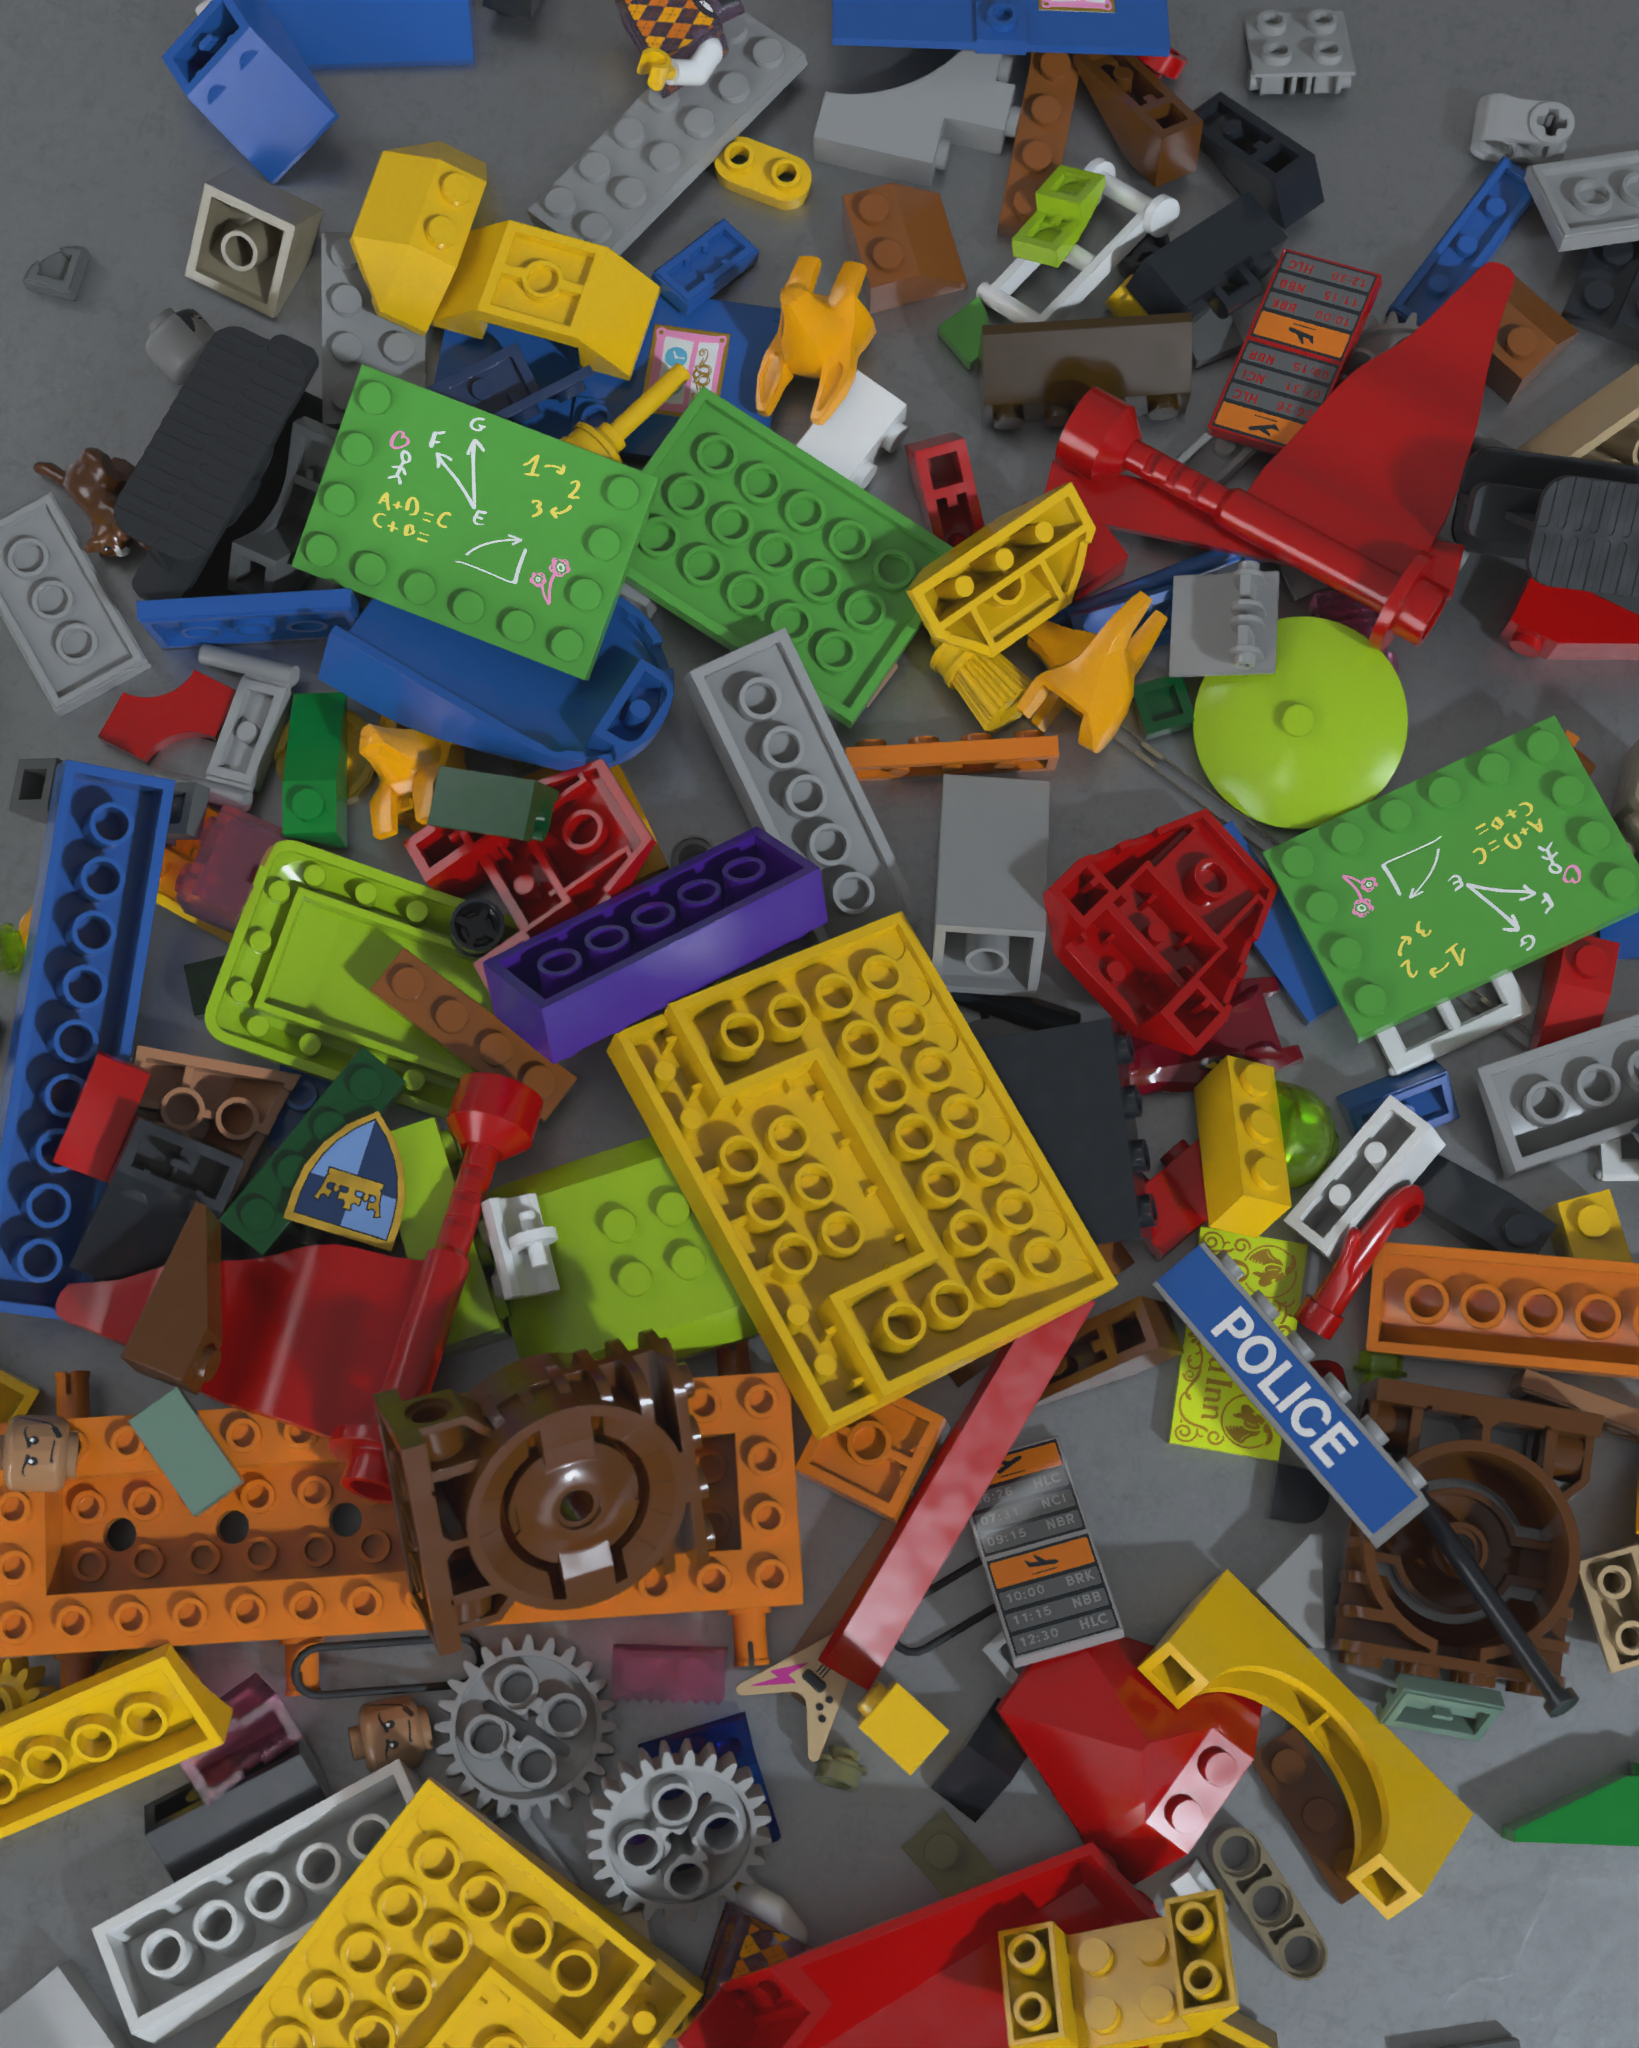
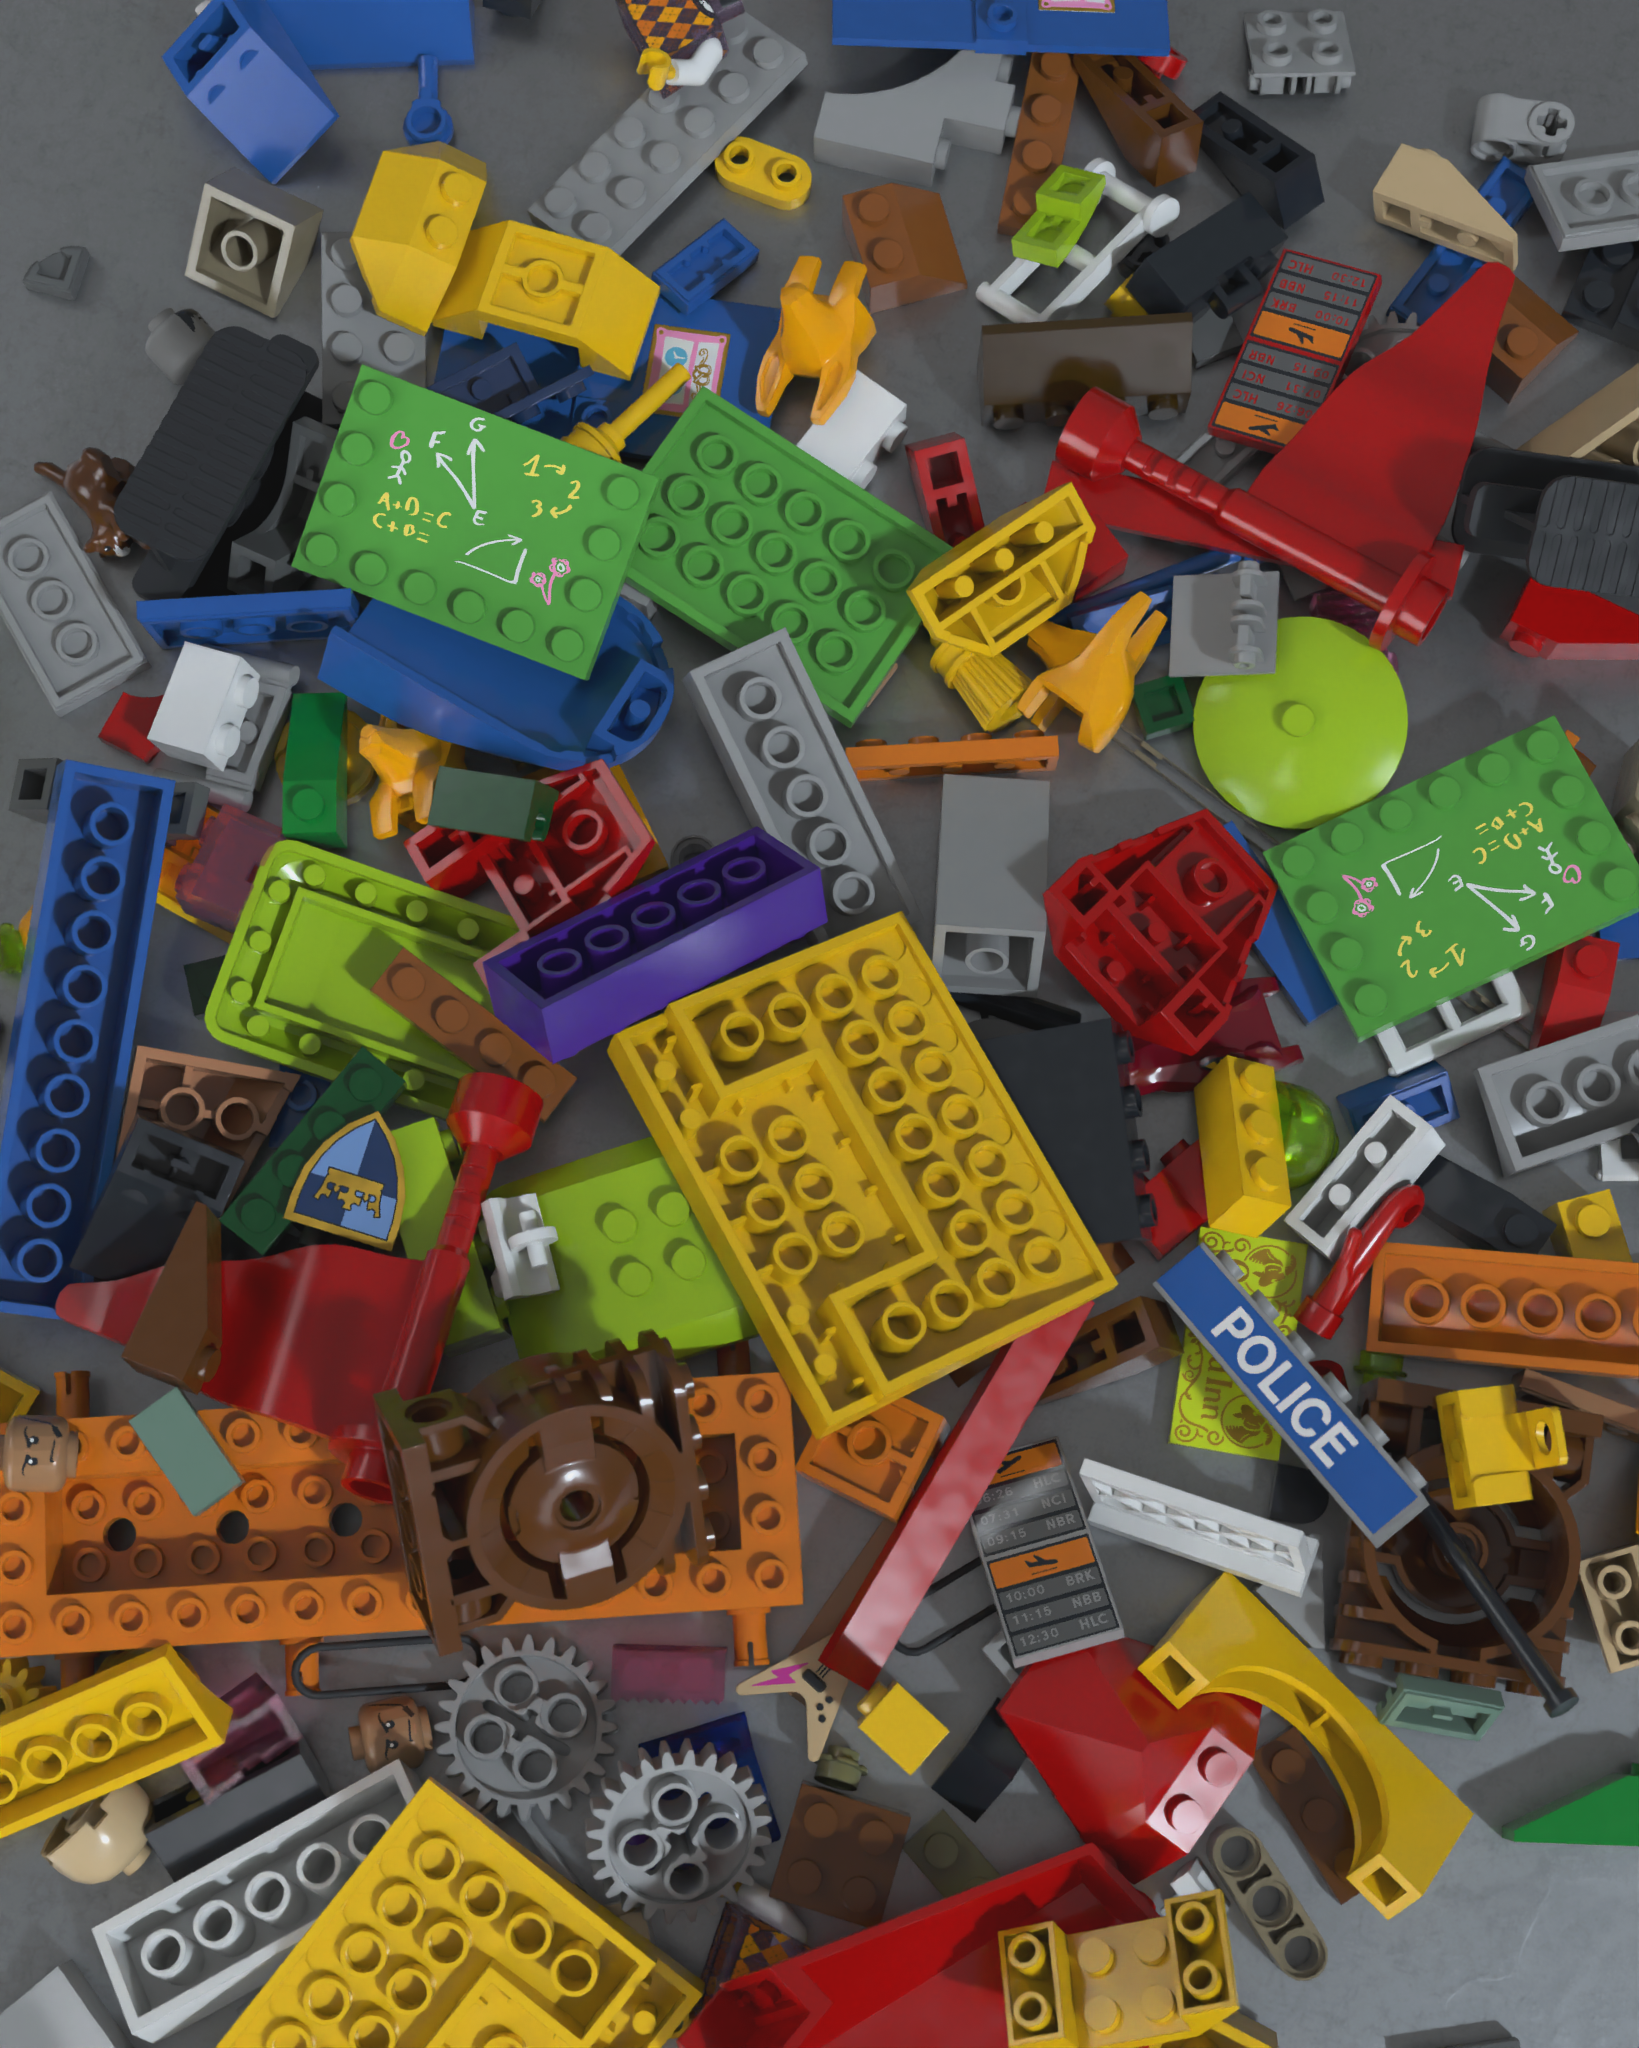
red slope [53,1051,151,1182] -> none
black wheel [450,898,505,961] -> none
bright green tile [937,297,989,371] -> none
none -> tan cylinder [40,1781,153,1885]
none -> white brick [147,641,260,772]
none -> blue plate [403,54,454,146]
none -> reddish brown brick [768,1780,911,1927]
none -> white fence [1079,1458,1319,1598]
none -> tan slope [1372,143,1518,272]
none -> yellow piece [1435,1384,1568,1510]

